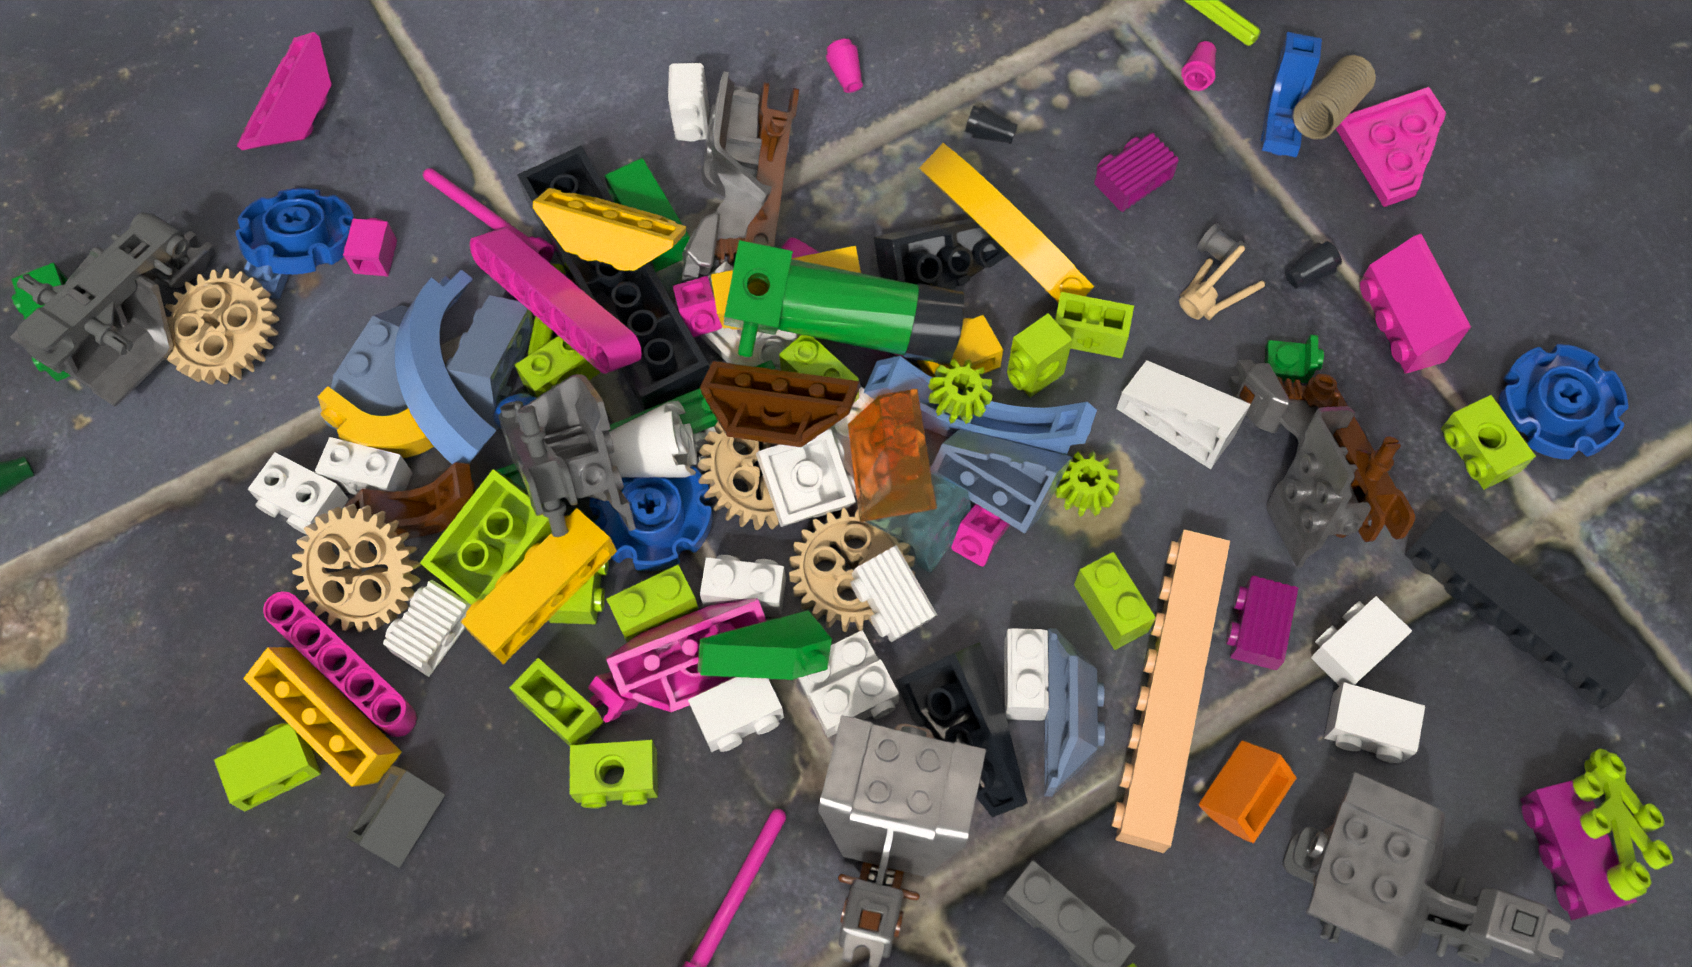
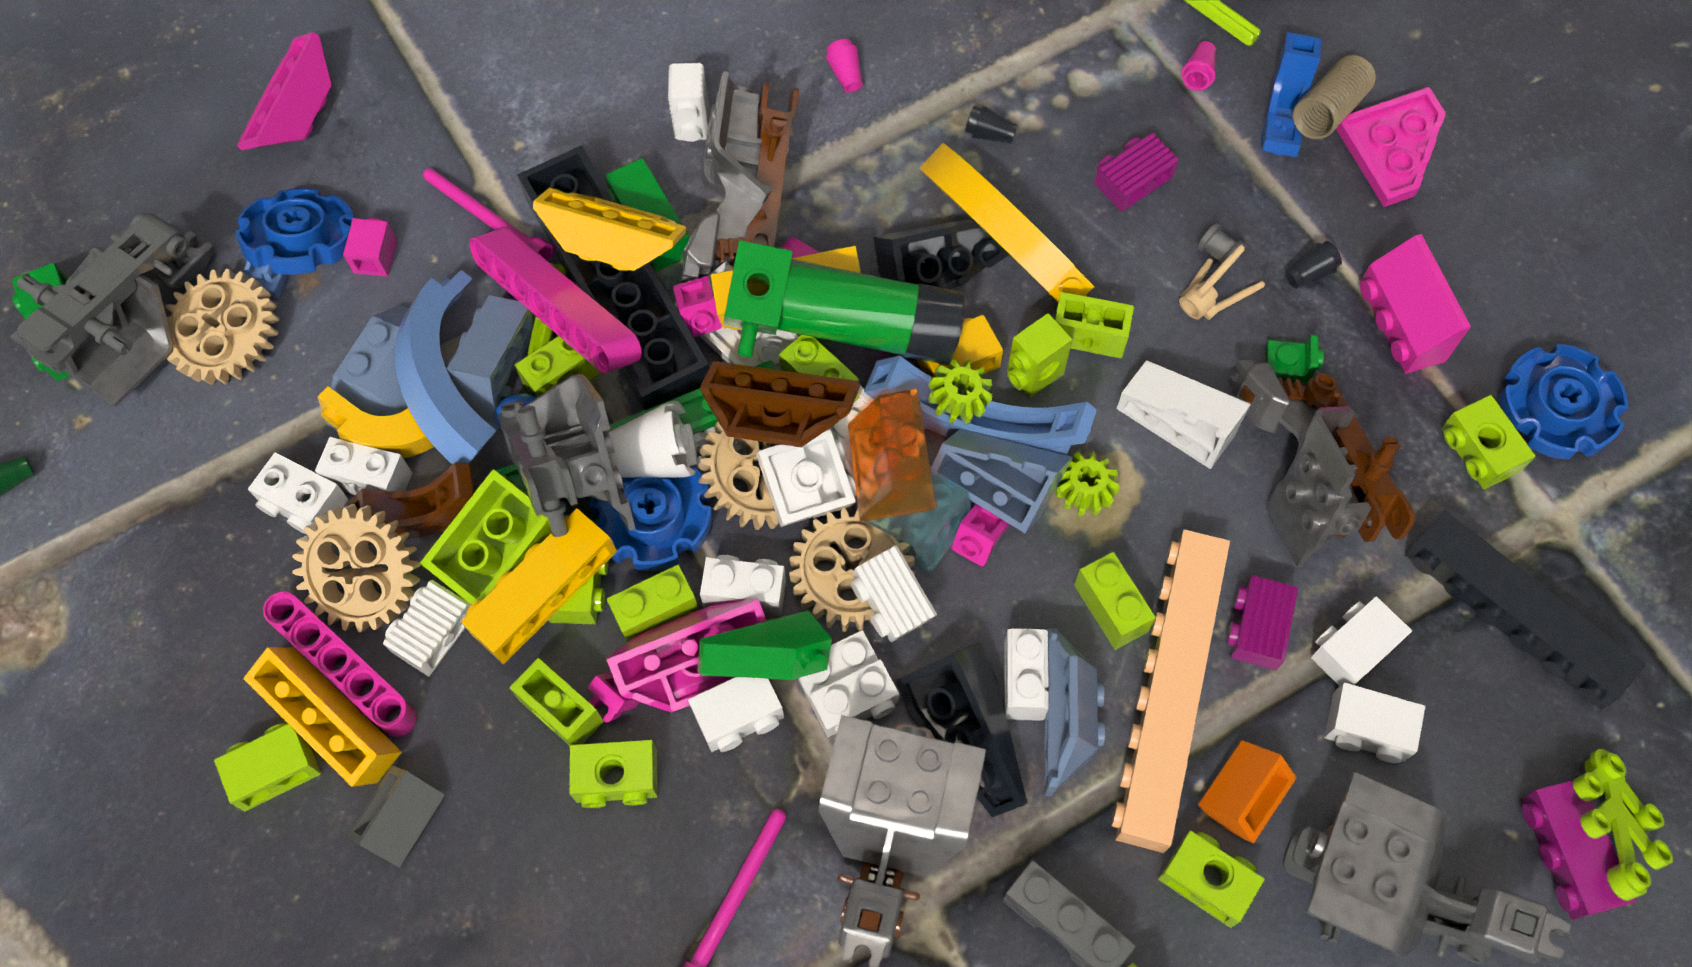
none -> lime brick [1158,830,1265,928]

